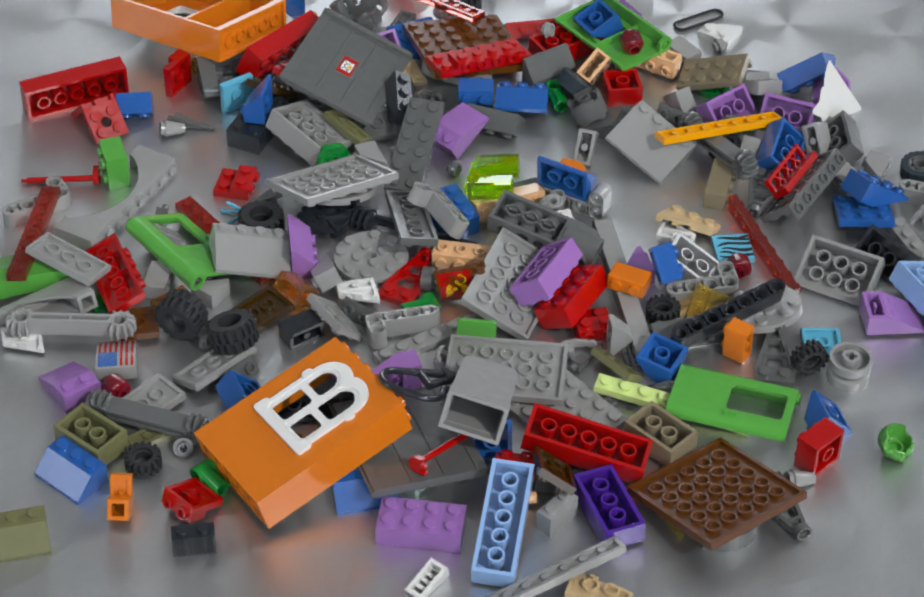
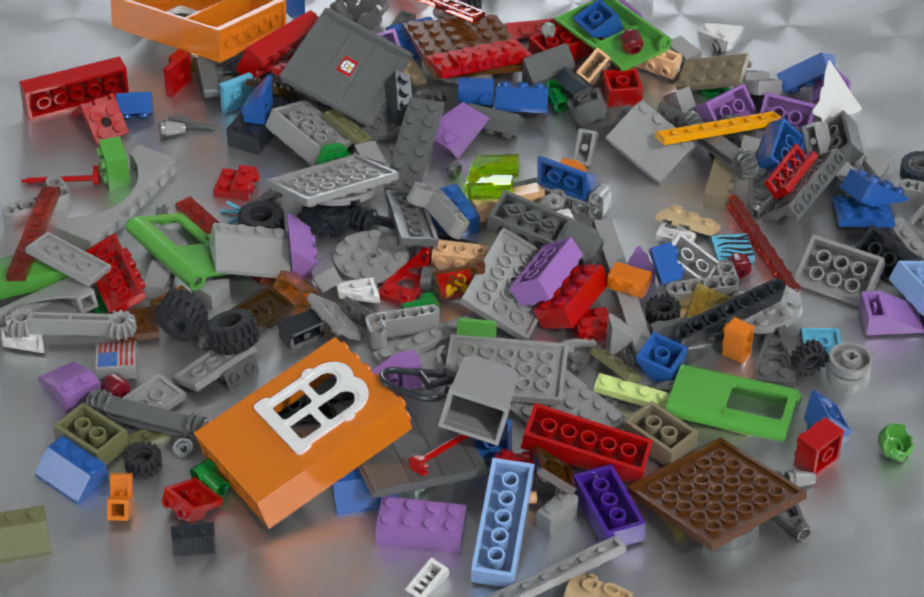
blue slope [215,370,261,410] -> none
black piece [673,9,724,31] -> none

